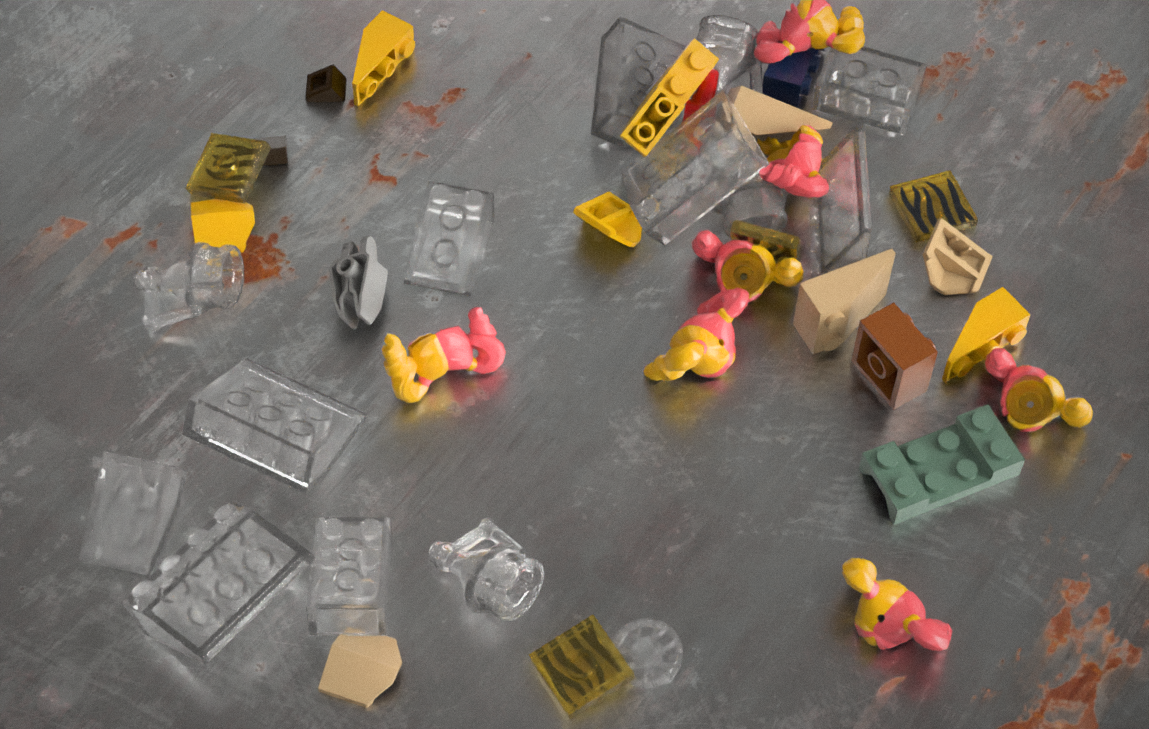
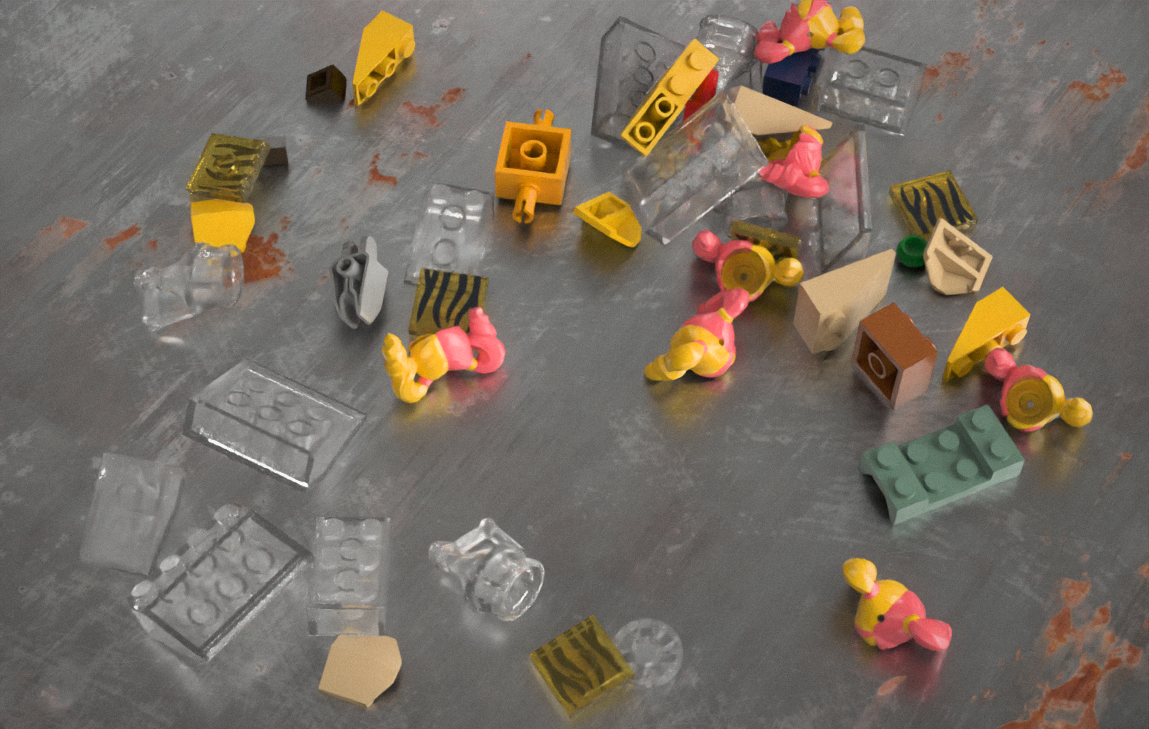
none -> tile [408,268,489,336]
none -> light orange brick [495,109,571,223]
none -> green plate [896,235,927,267]

